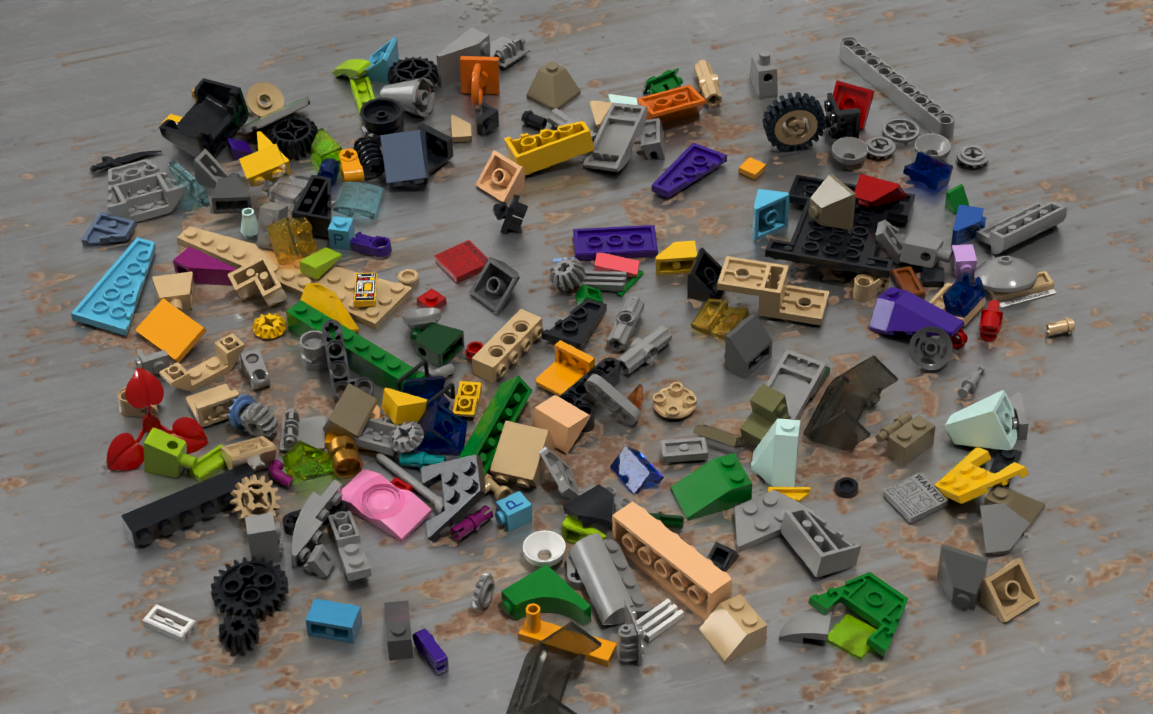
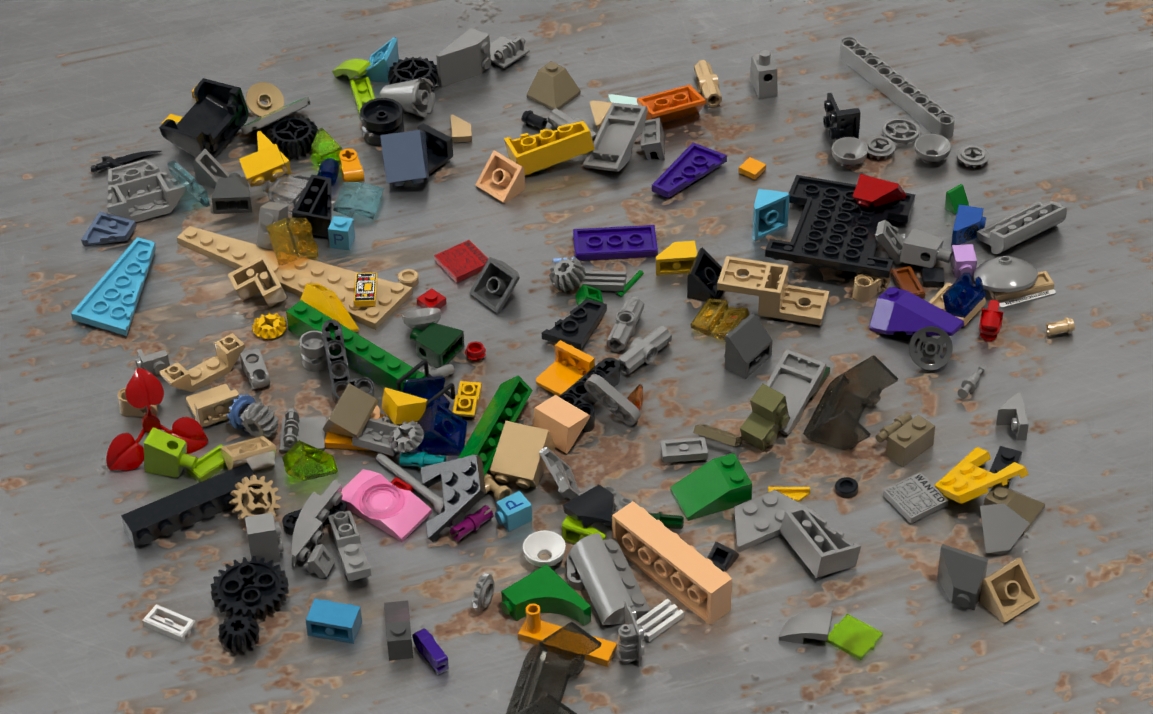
light orange tile [135,298,207,363] -> none
tan torso [152,272,195,312] -> none
magenta slope [173,247,236,286] -> none
dark purple slope [227,138,253,160] -> none
light aqua cone [240,208,259,239] -> none
magenta arm [268,459,294,488] -> none
lime slope [299,247,342,280] -> none
pearl gold wheel [327,436,363,479] -> none
dark purple piece [350,232,392,257] -> none
black piece [353,137,385,177] -> none
orange tile [460,56,500,110] -> none
tan brick [472,309,544,383] -> none
black bracket [476,103,499,137] -> none
black hips [492,194,528,235] -> none
coral slope [595,253,639,277] -> none
clear blue panel [610,446,664,494] -> none
green hinge [642,68,683,95] -> none
tan dish [653,382,697,419] -> none
tan slope [699,594,767,664] -> none
light aqua slope [751,418,800,487] -> none
wheel [762,92,826,152] -> none
dark tan slope [808,174,856,230] -> none
green wing [808,572,908,657] -> none
red tile [833,80,875,129] -> none
clear blue bracket [903,151,953,189] -> none
light aqua slope [945,390,1018,450] -> none
red plate [949,328,968,348] -> none

